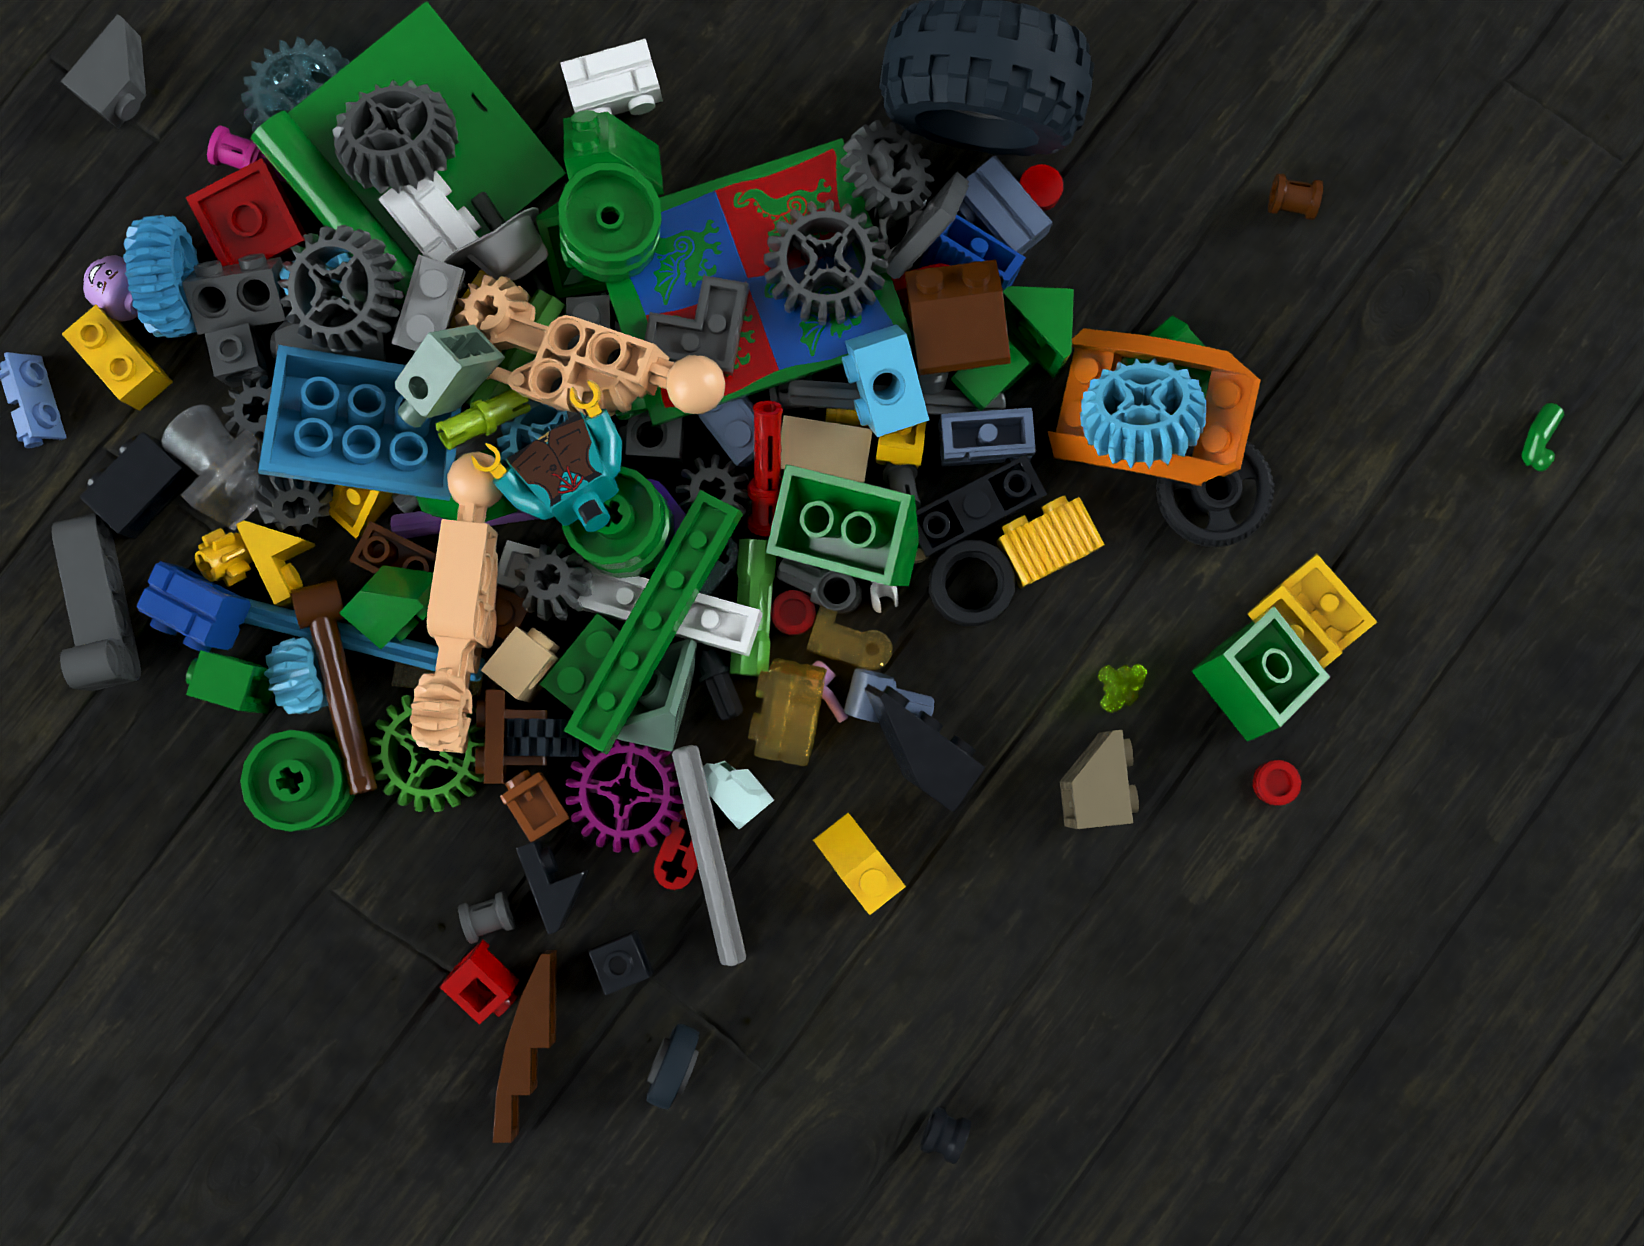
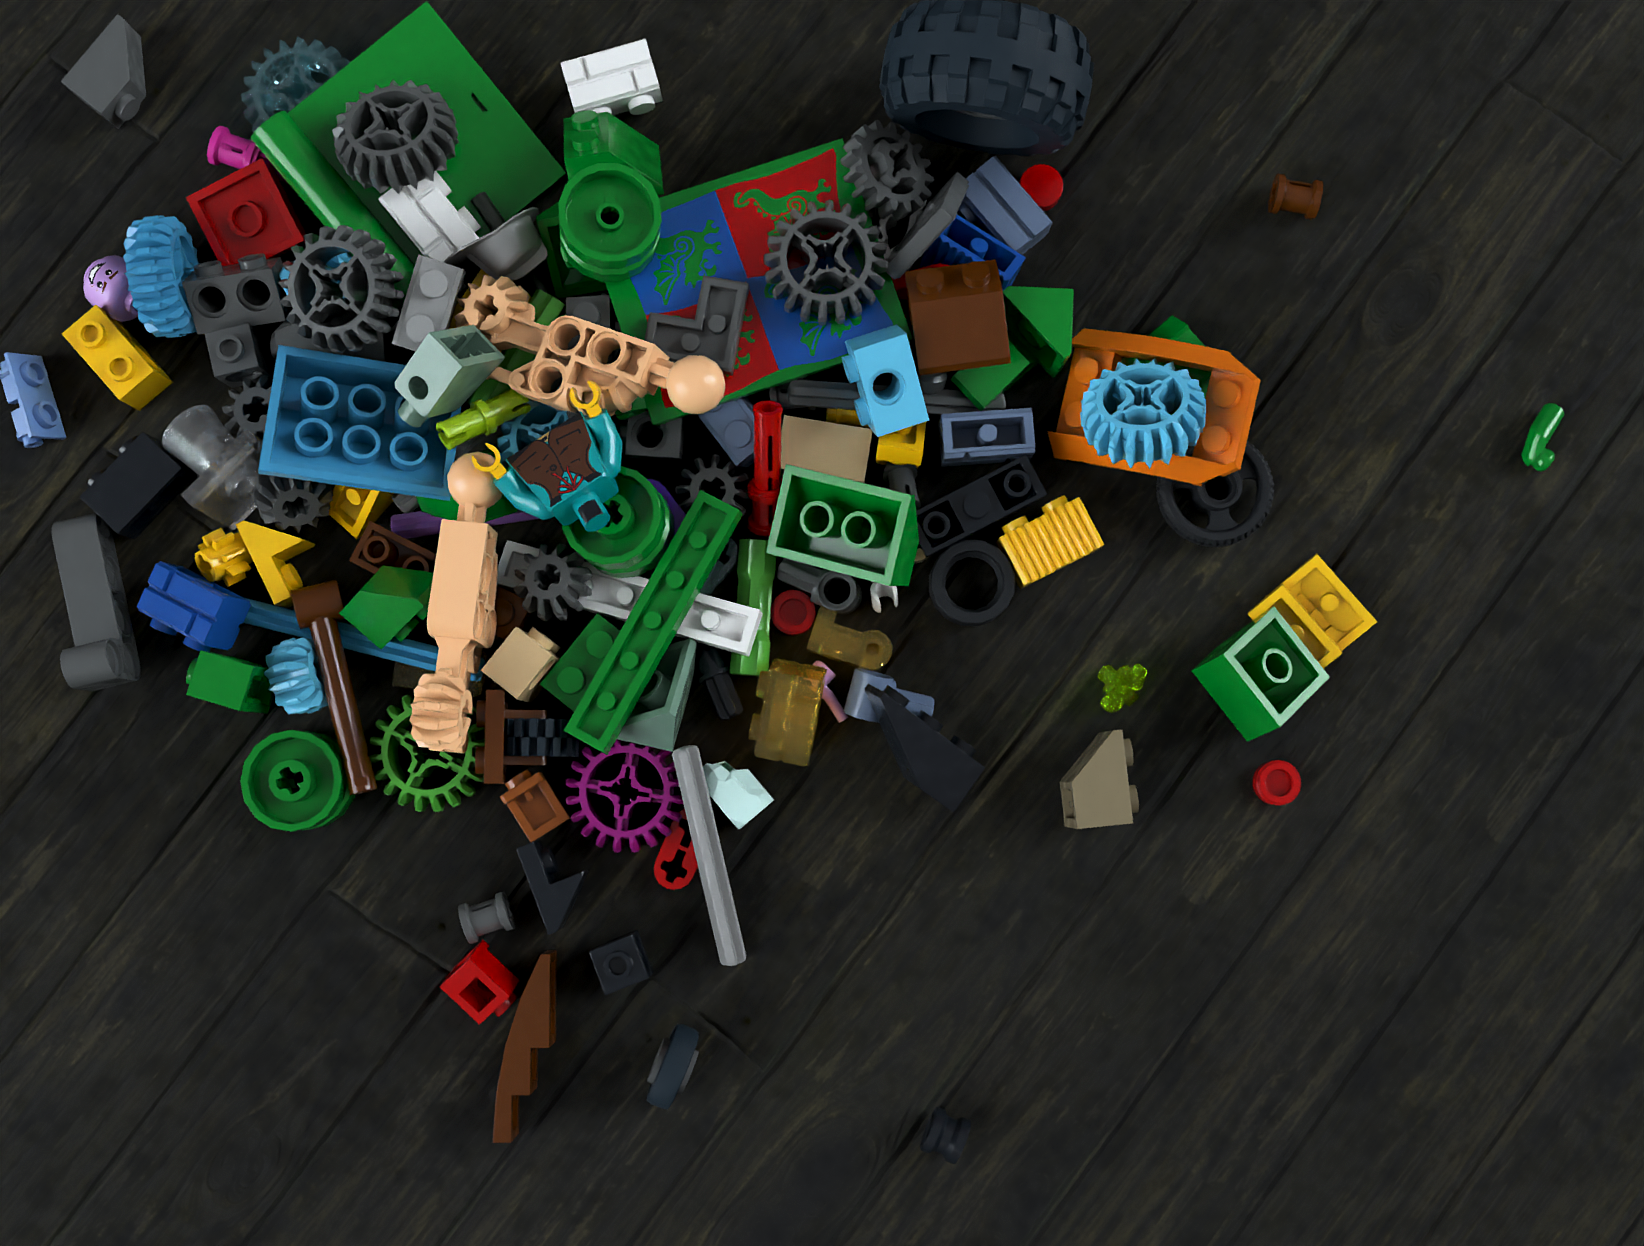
yellow slope [813,812,906,915] -> none

